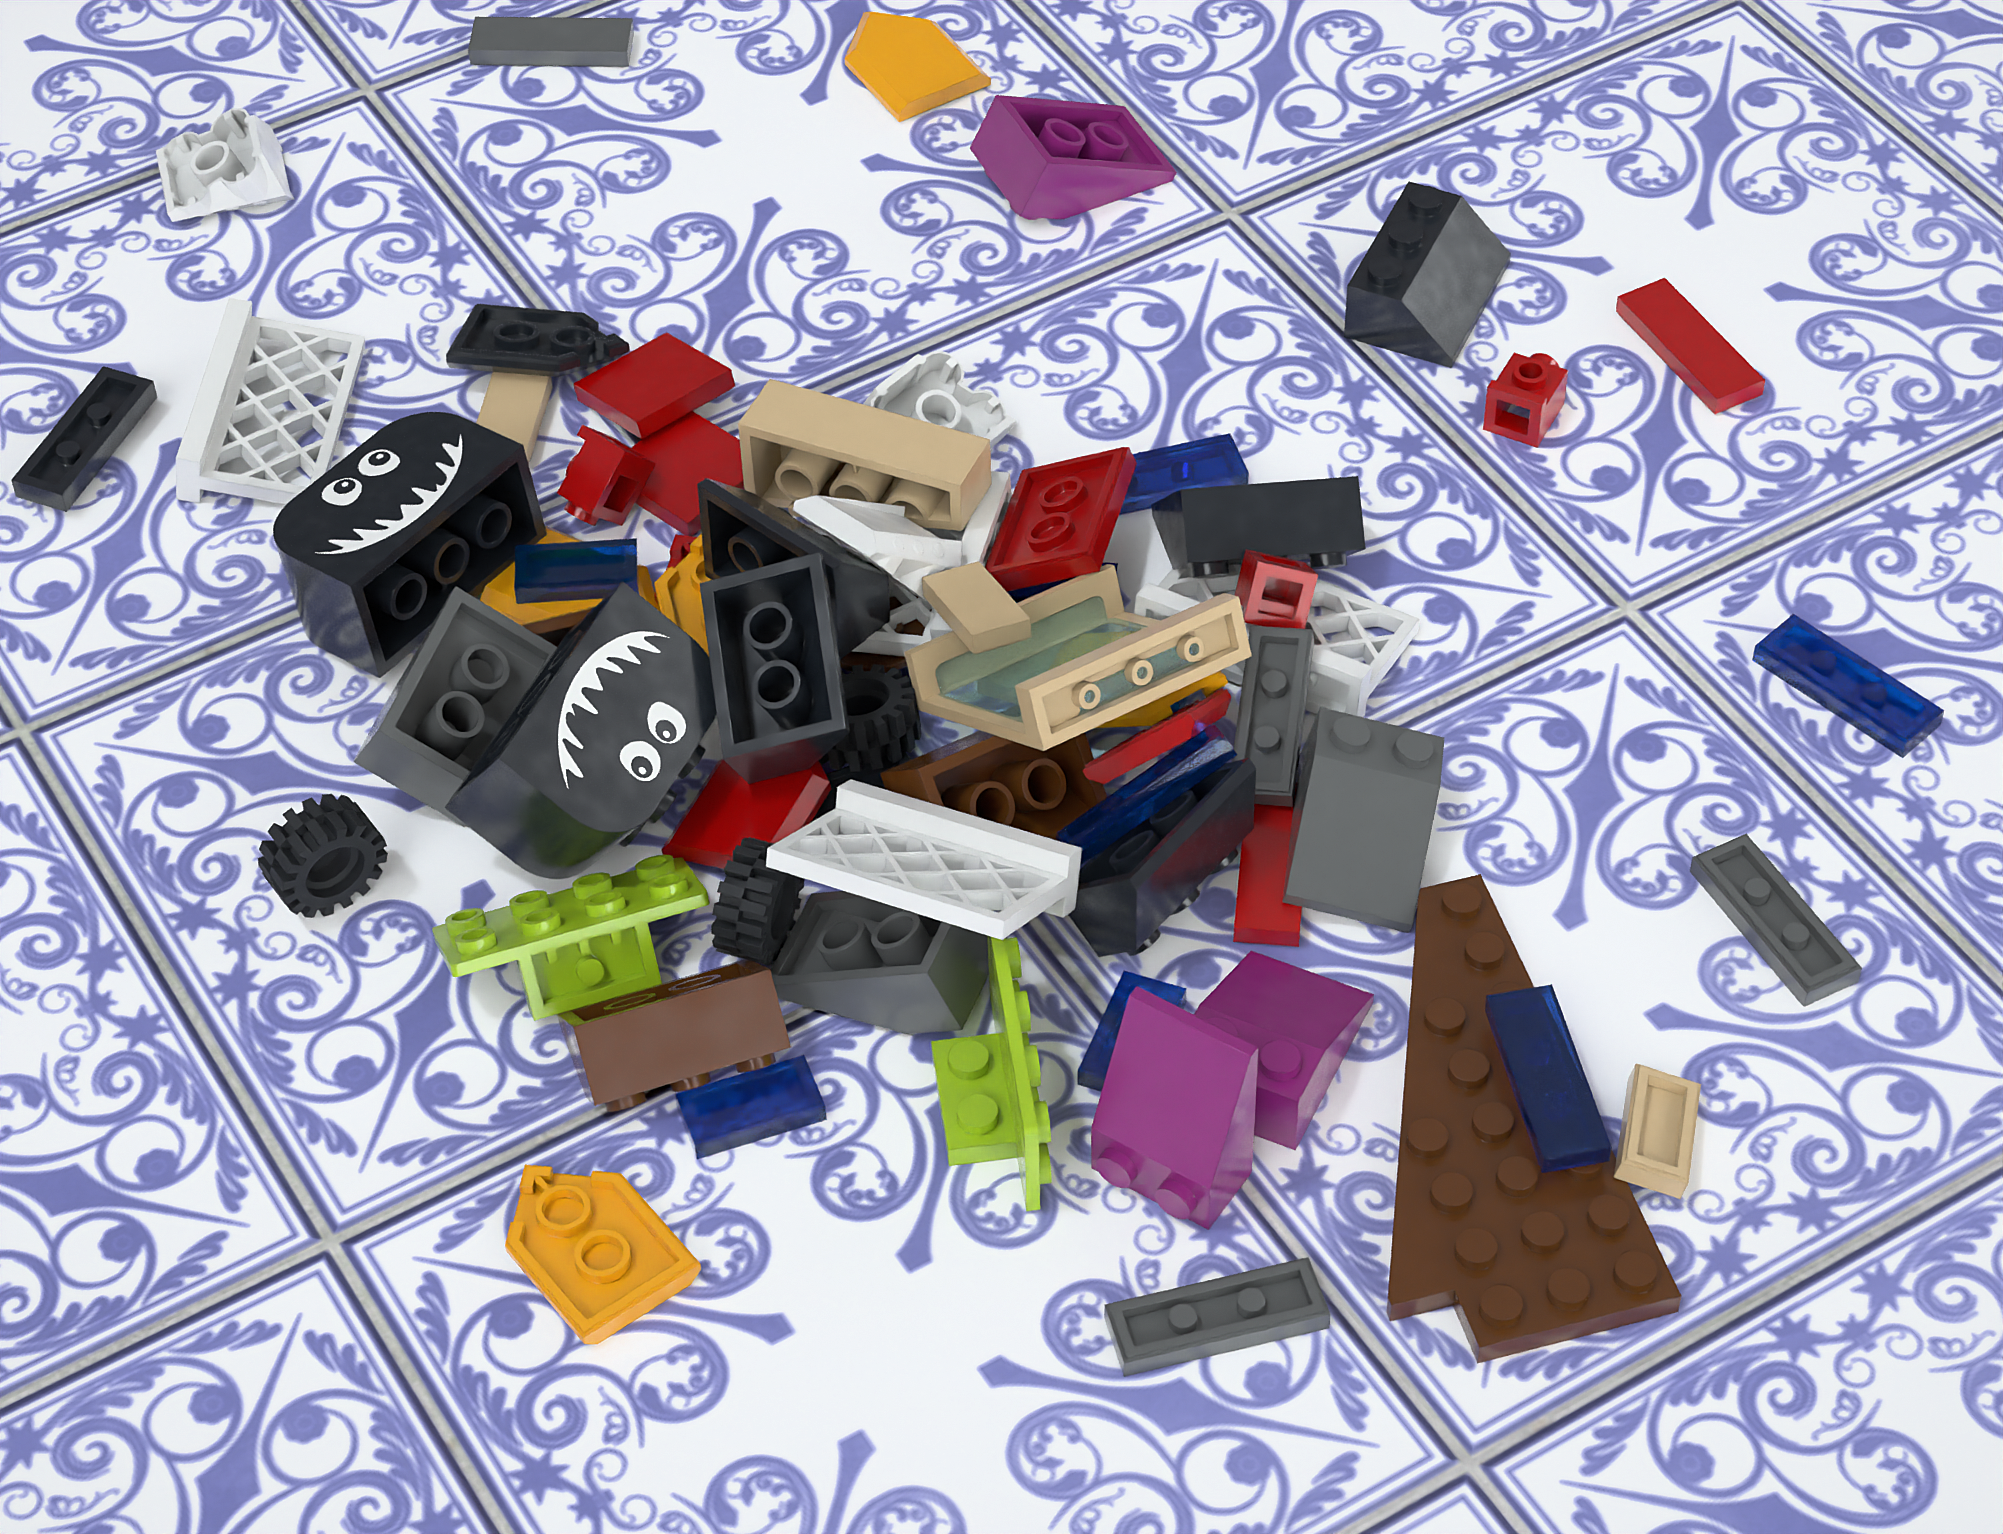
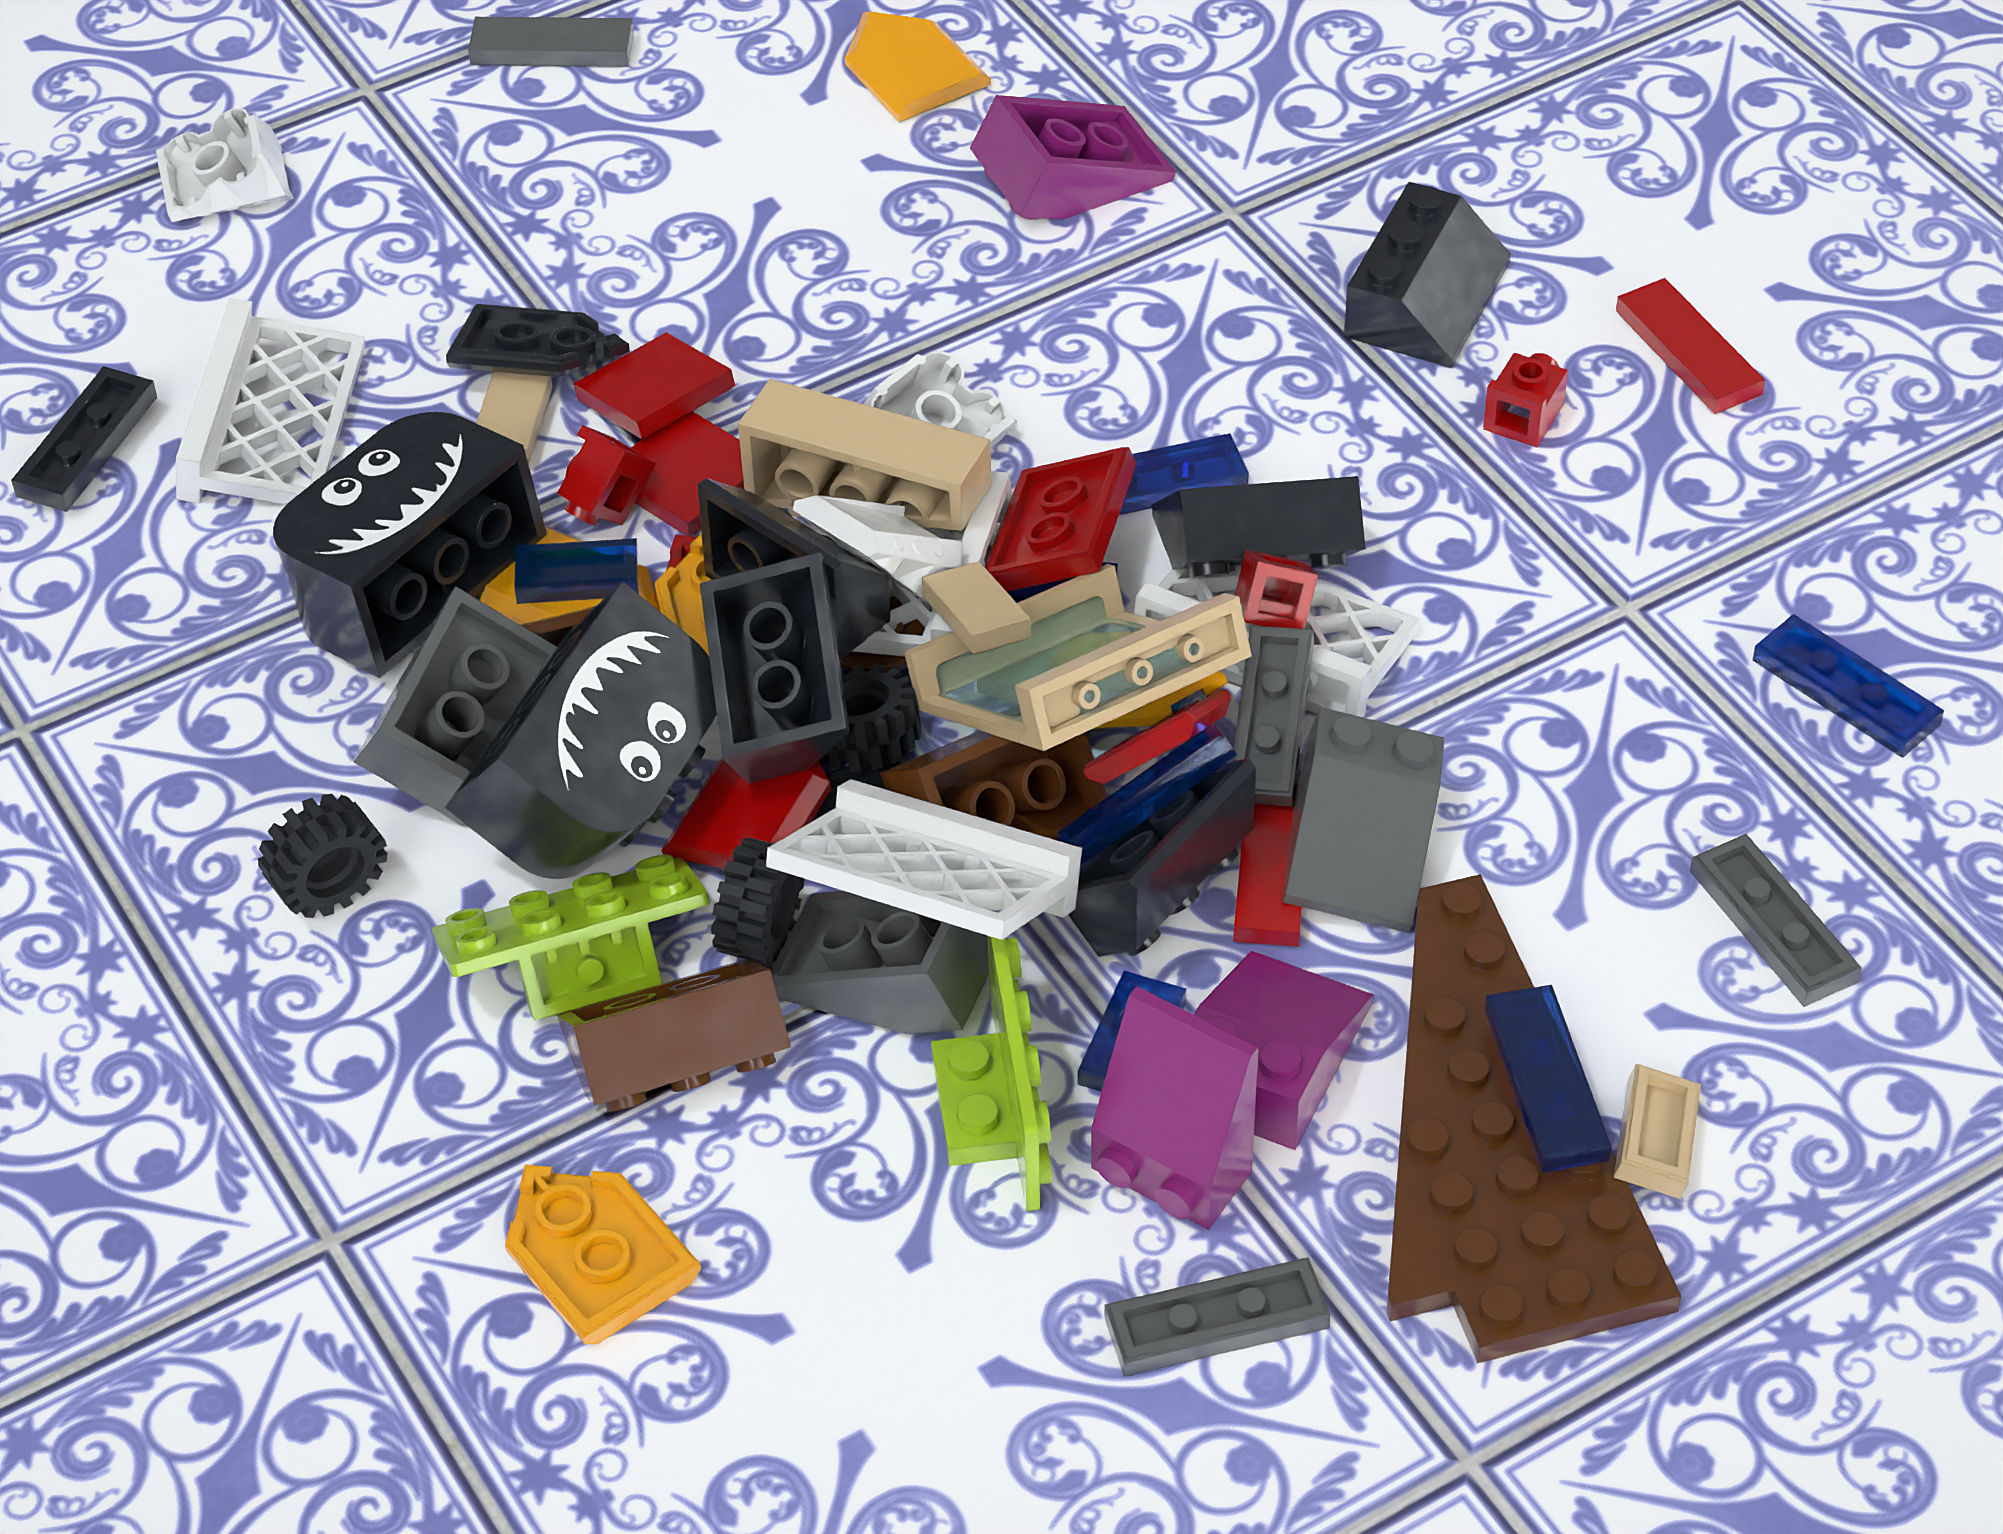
clear blue tile [675,1055,827,1159] -> none

